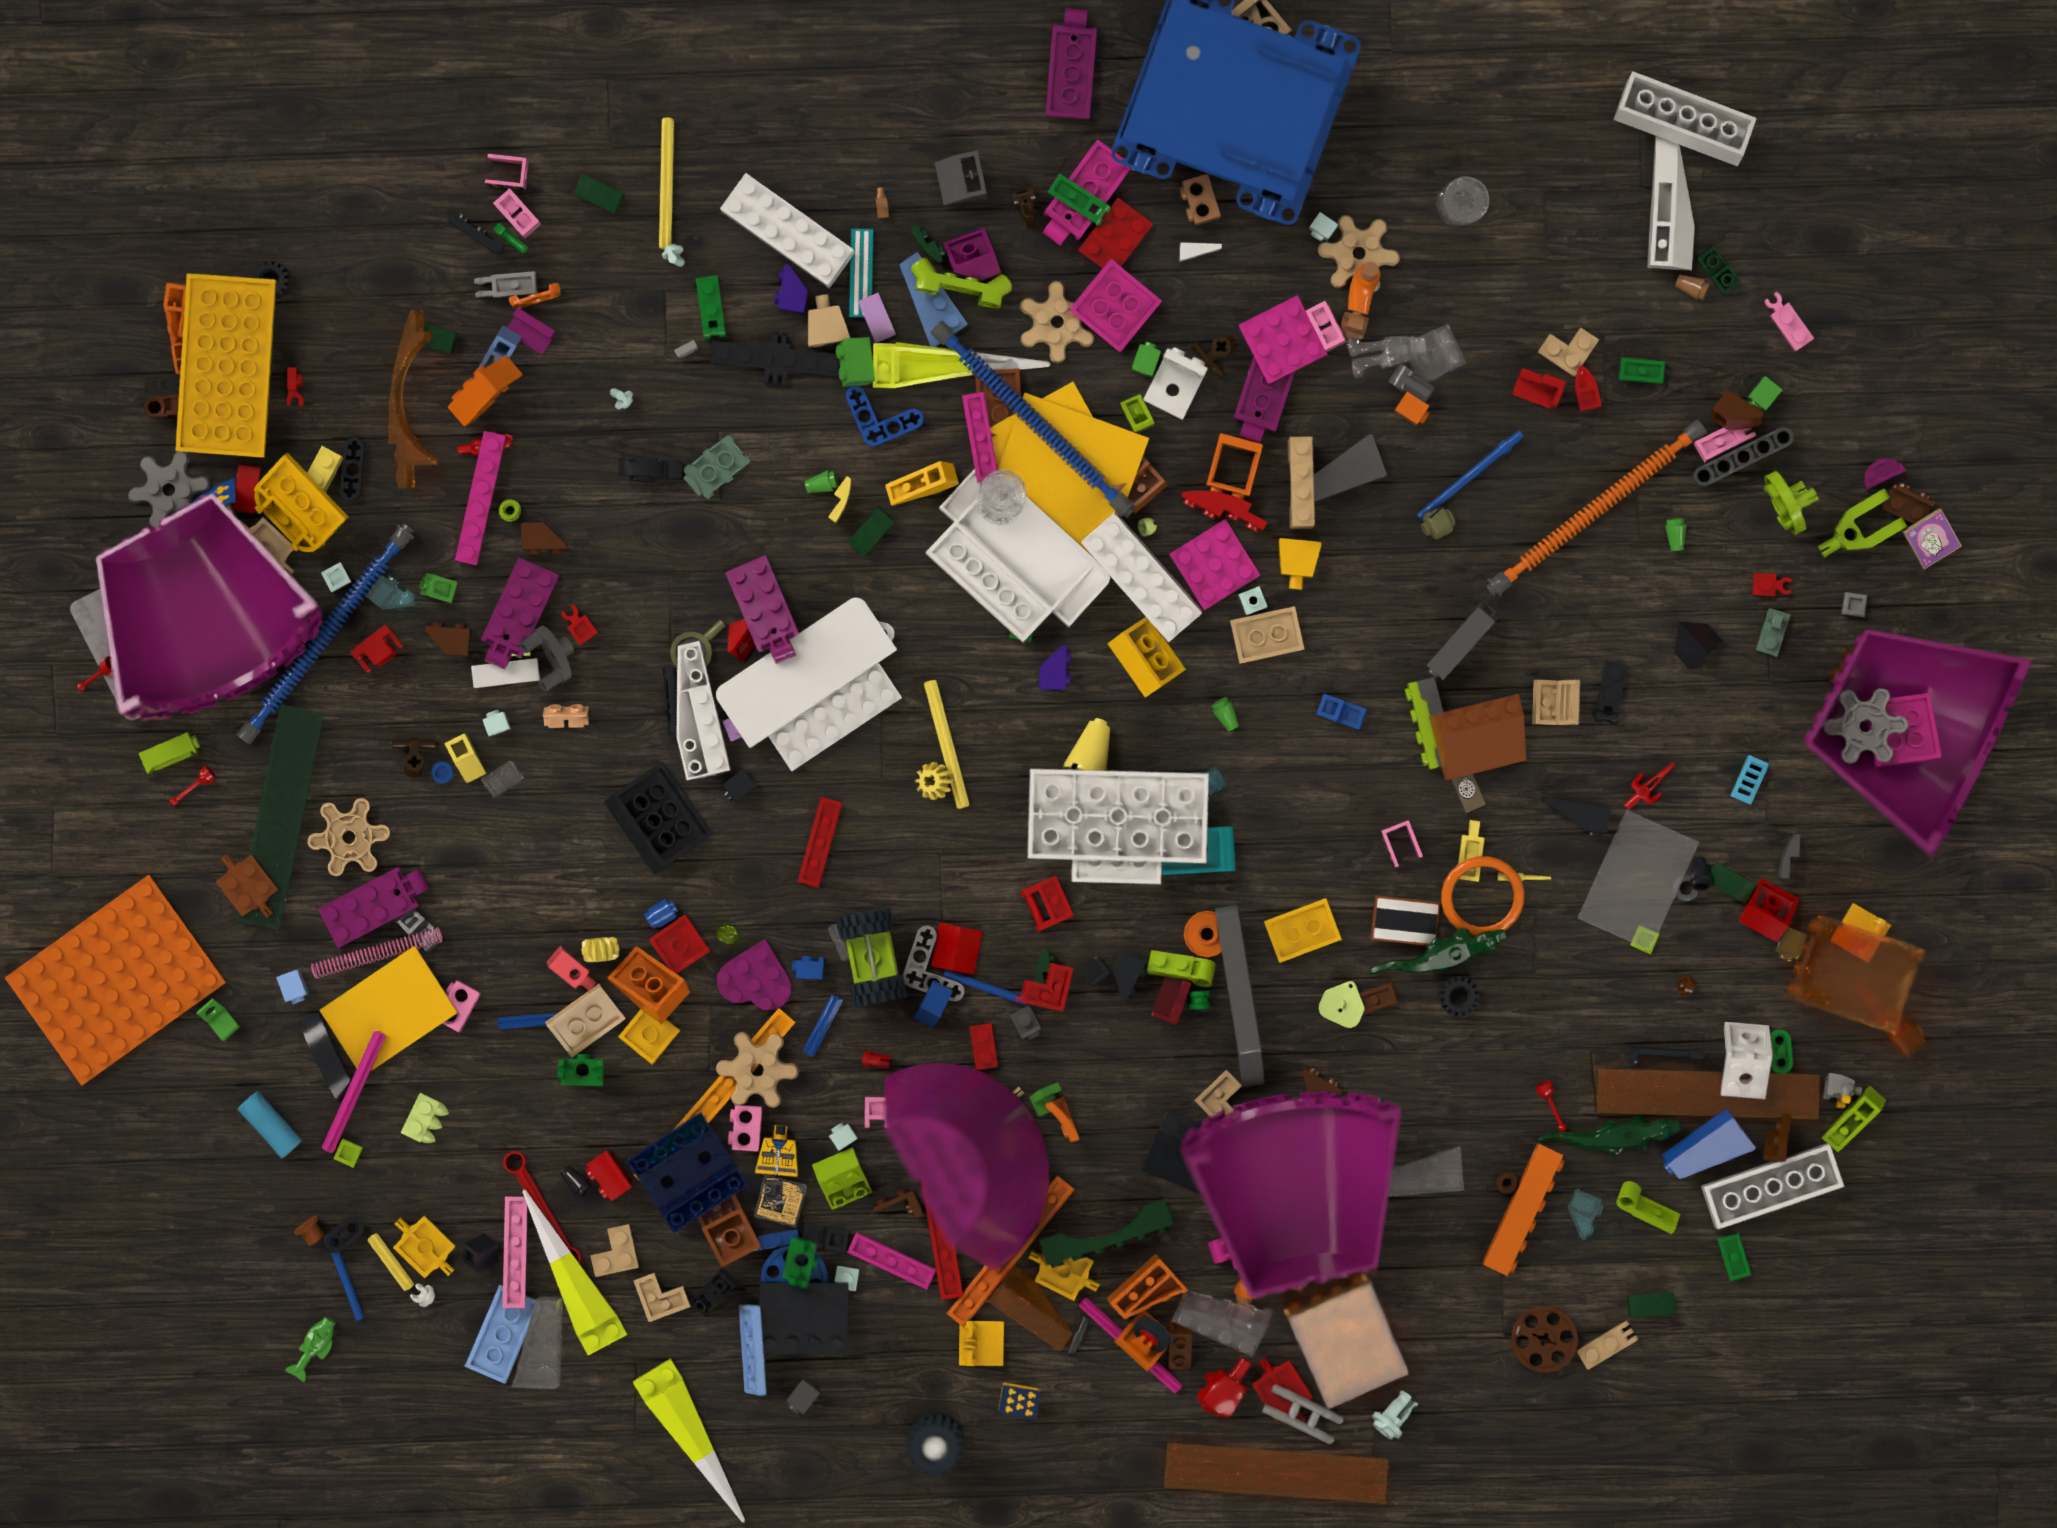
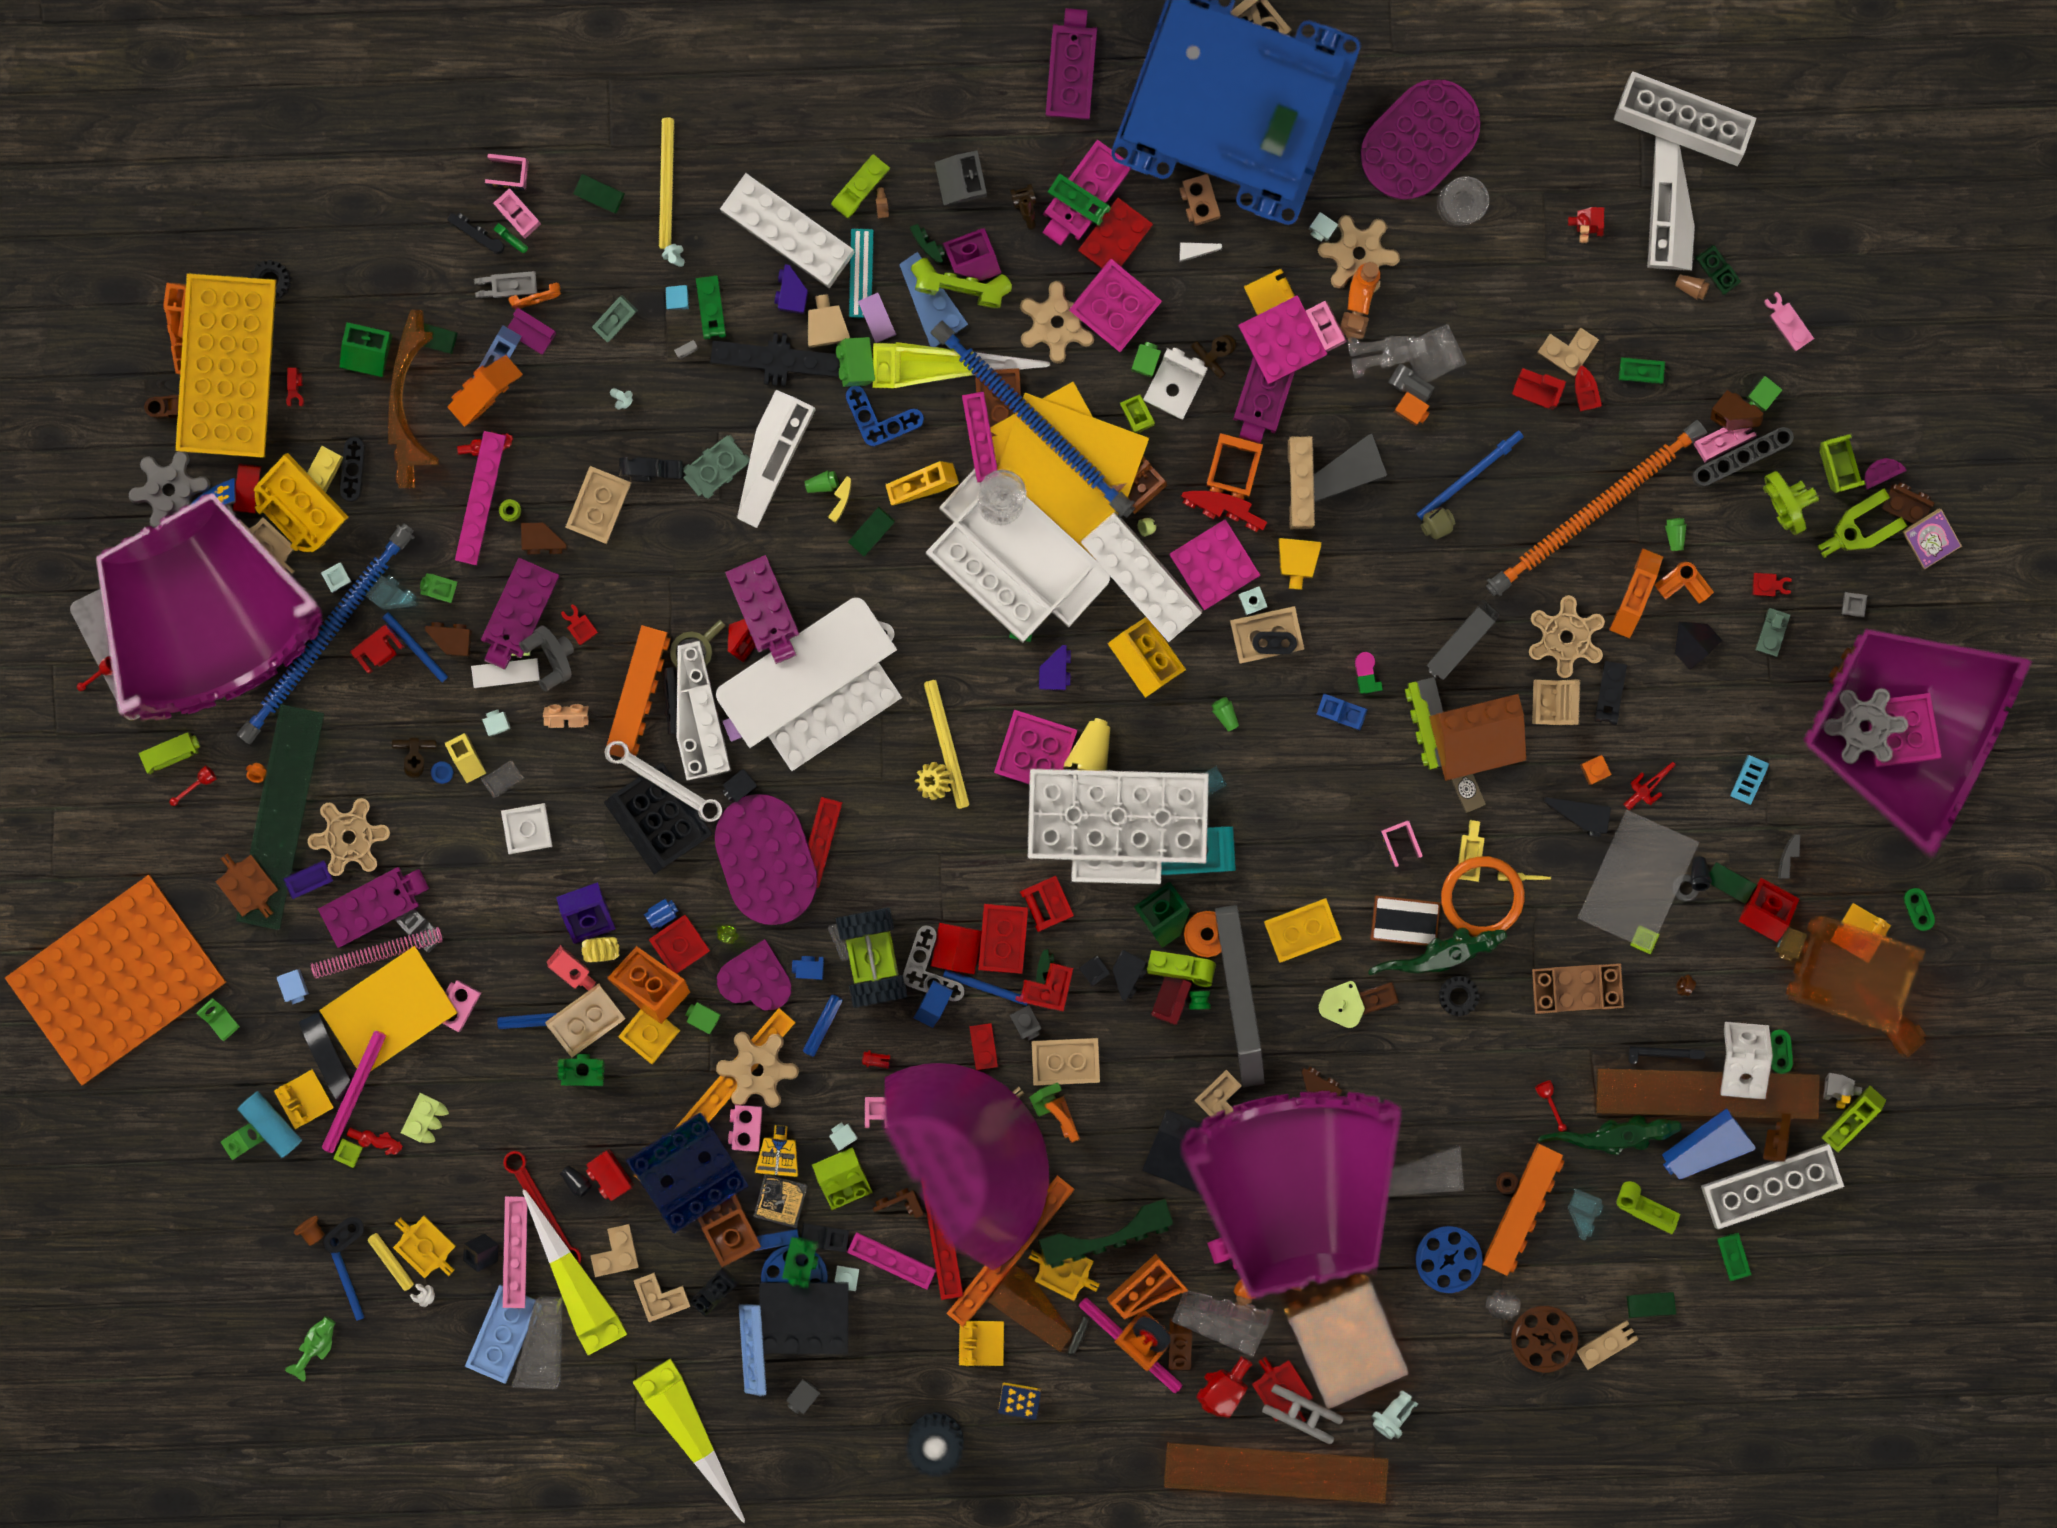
none -> bright green bracket [221,1124,264,1160]
none -> orange plate [246,763,268,783]
none -> yellow hinge [274,1069,334,1129]
none -> dark purple tile [283,861,333,899]
none -> green slope [339,322,393,377]
none -> red animal [347,1128,403,1155]
none -> blue bar [382,612,448,683]
none -> white plate [501,803,553,854]
none -> dark purple slope [556,882,615,944]
none -> tan plate [565,466,631,544]
none -> sand green hinge [592,295,638,343]
none -> orange brick [604,625,671,758]
none -> white piece [605,741,722,822]
none -> medium azure slope [666,285,689,309]
none -> bright green brick [685,1002,721,1034]
none -> magenta plate [715,794,817,925]
none -> white wedge [737,390,816,528]
none -> lime plate [831,154,890,218]
none -> red plate [978,904,1028,974]
none -> dark pink plate [994,710,1077,784]
none -> tan plate [1032,1038,1100,1085]
none -> dark green slope [1134,882,1190,948]
none -> yellow piece [1244,268,1295,315]
none -> black plate [1252,632,1297,655]
none -> dark green slope [1260,103,1298,157]
none -> leg [1355,652,1383,694]
none -> magenta plate [1361,80,1480,200]
none -> blue wedge [1415,1226,1482,1293]
none -> clear head [1486,1290,1520,1320]
none -> tan plate [1529,596,1605,678]
none -> medium nougat slope [1532,964,1624,1014]
none -> red piece [1568,207,1604,243]
none -> orange brick [1580,755,1611,785]
none -> orange slope [1609,549,1663,639]
none -> orange piece [1654,561,1714,604]
none -> lime piece [1820,434,1865,493]
none -> green plate [1903,888,1935,931]

